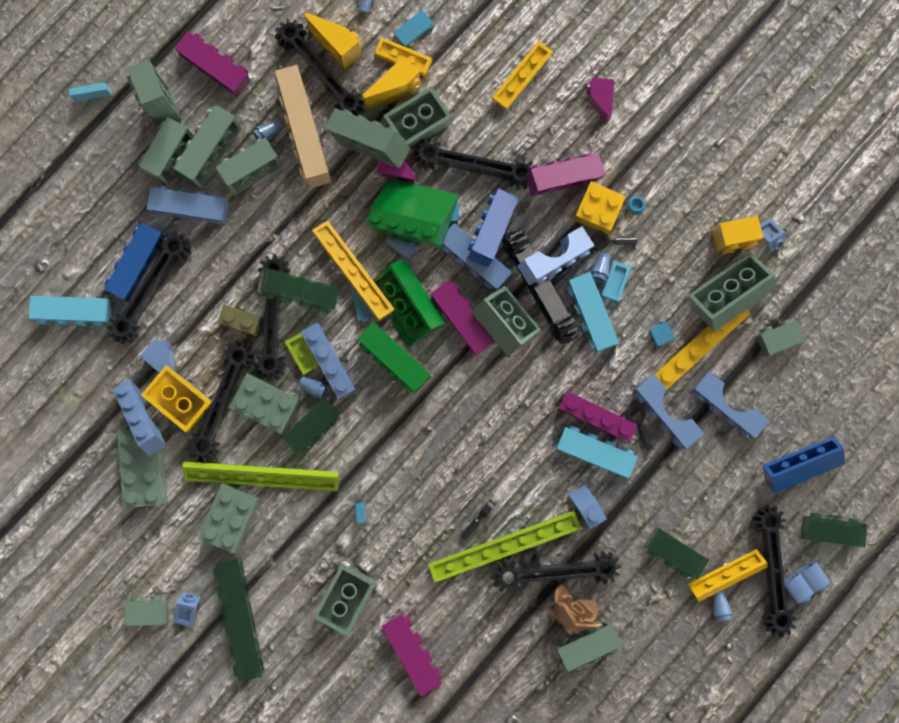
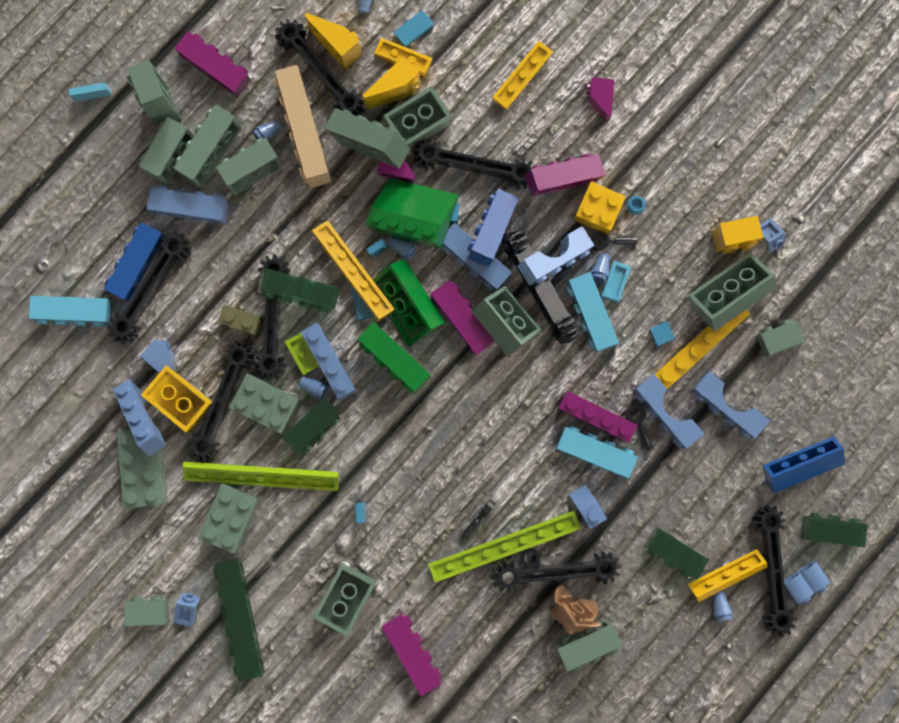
none -> dark azure tile [367,239,387,259]

